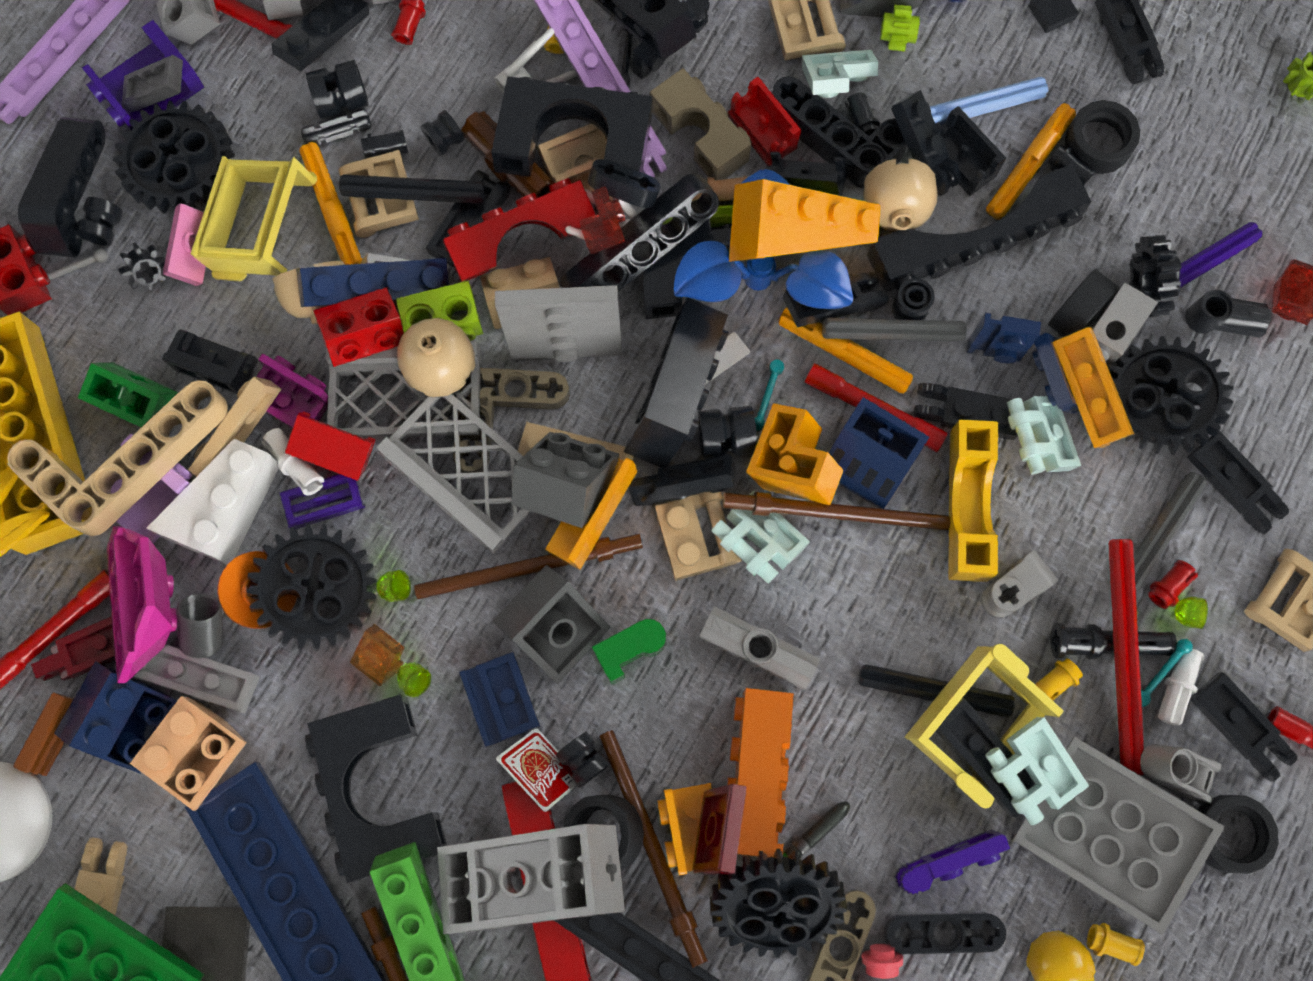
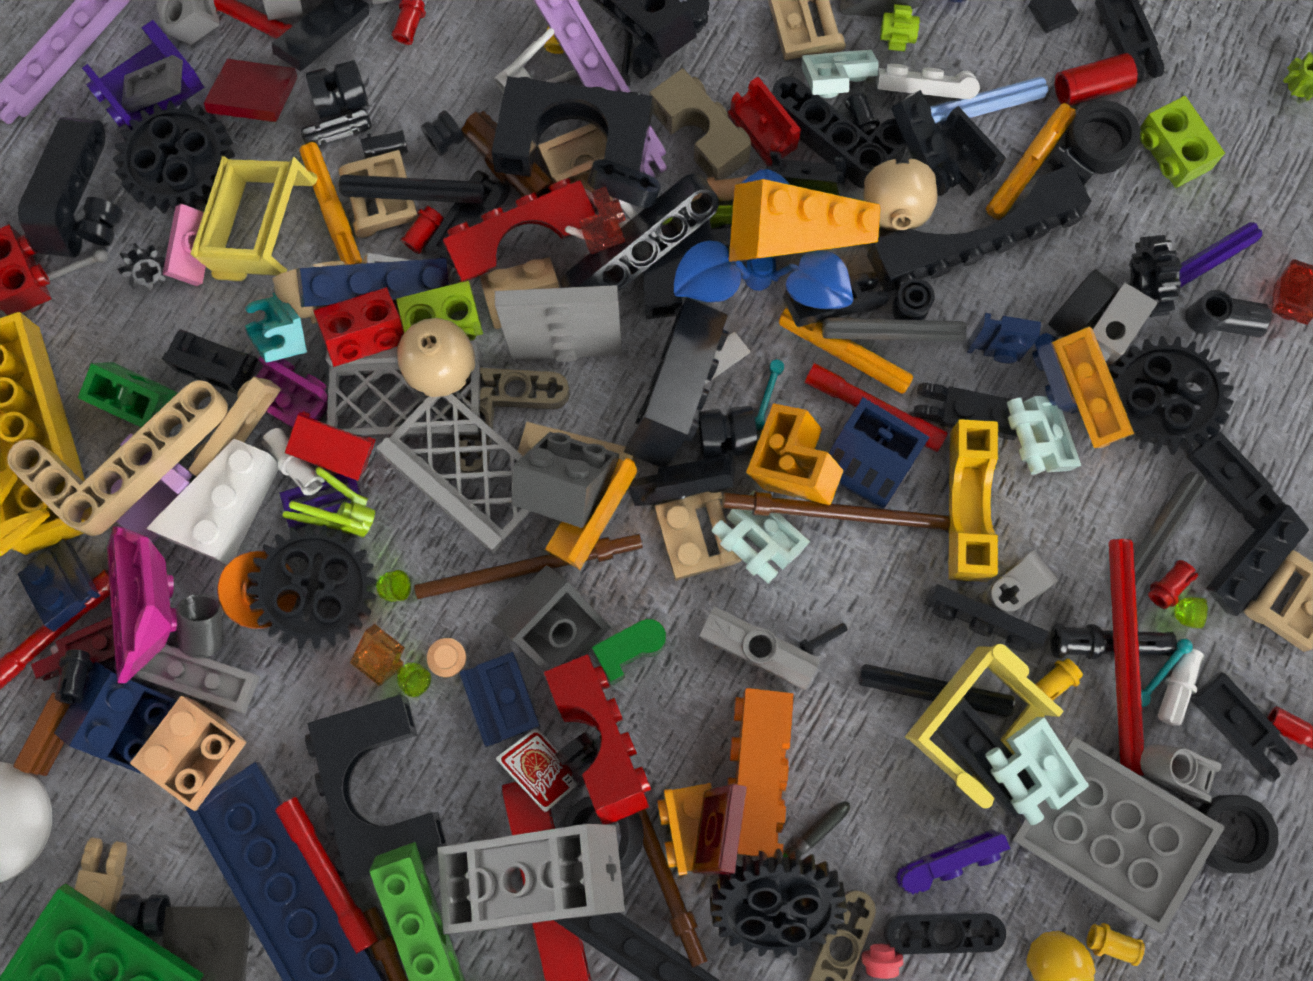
none -> dark blue plate [17,539,101,632]
none -> black pin [55,649,93,704]
none -> black wheel [115,894,171,937]
none -> dark red tile [204,59,297,122]
none -> teal hinge [245,293,307,363]
none -> red piece [275,797,378,954]
none -> lime plant [282,467,375,538]
none -> red pin [400,206,444,254]
none -> light nougat plate [427,638,467,678]
none -> red arch [544,654,651,825]
none -> black piece [799,623,848,655]
none -> white plate [876,64,980,99]
none -> black plate [924,584,1048,653]
none -> red pin [1054,53,1137,106]
none -> lime brick [1140,95,1225,188]
none -> black plate [1206,502,1309,616]

